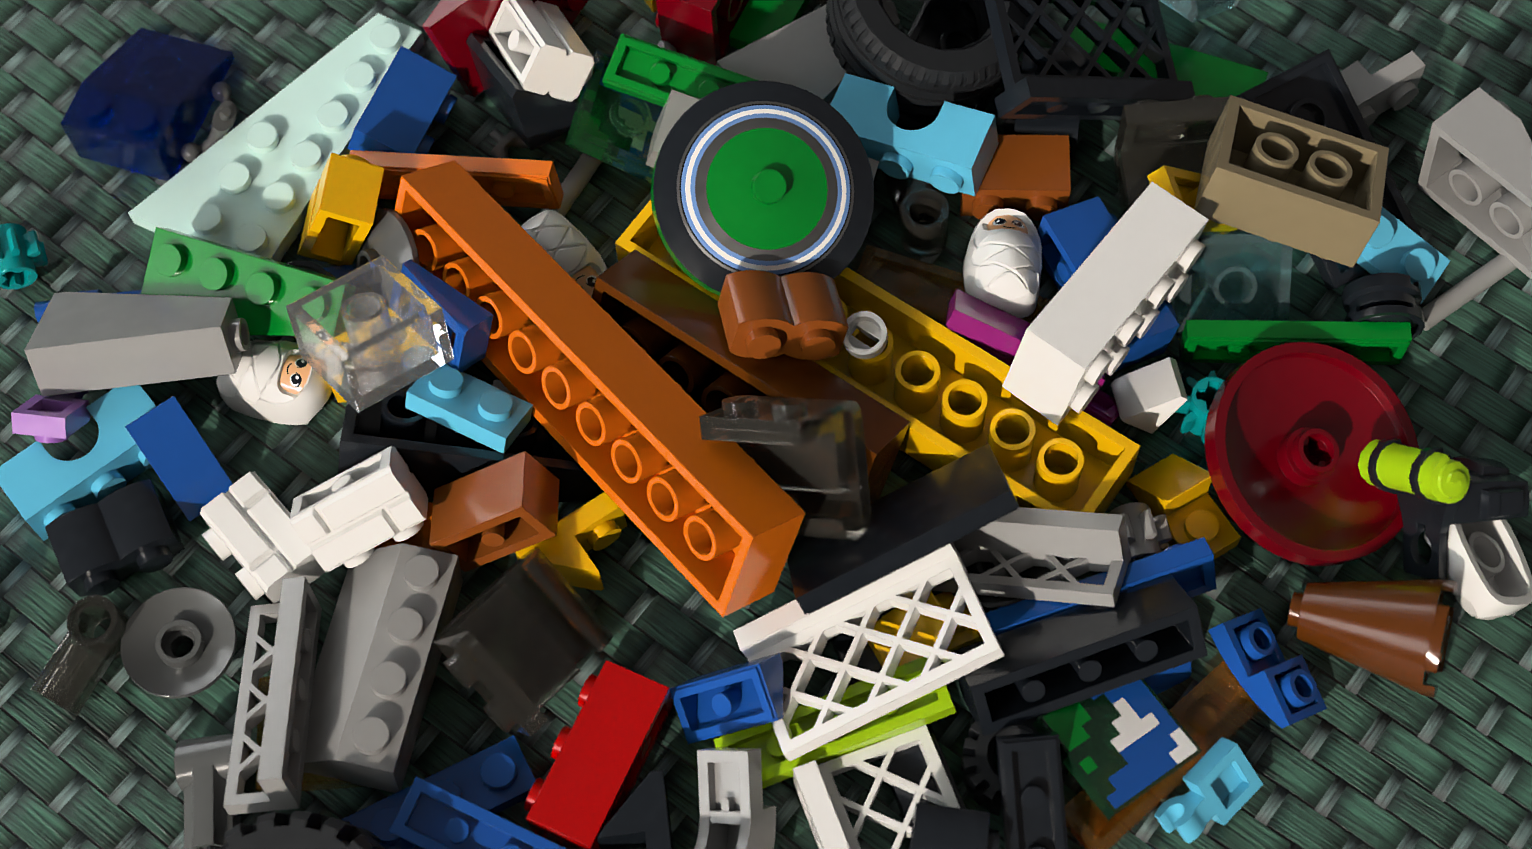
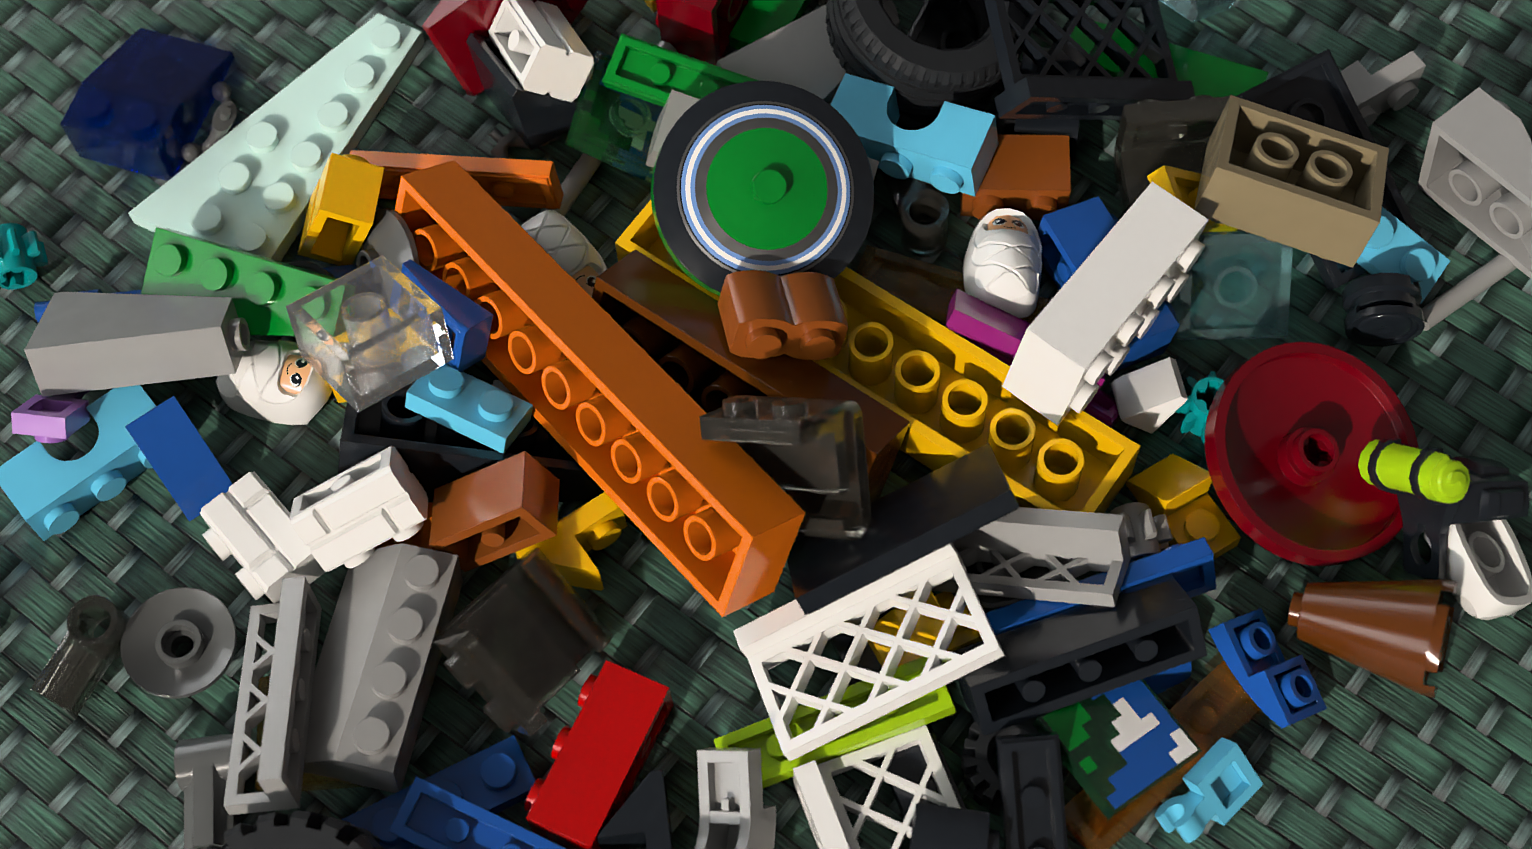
black brick [45,479,185,597] -> none
blue brick [347,46,458,154] -> none
blue slope [670,653,783,744] -> none
white hinge [843,311,888,359] -> none
green tile [1179,320,1412,365] -> none

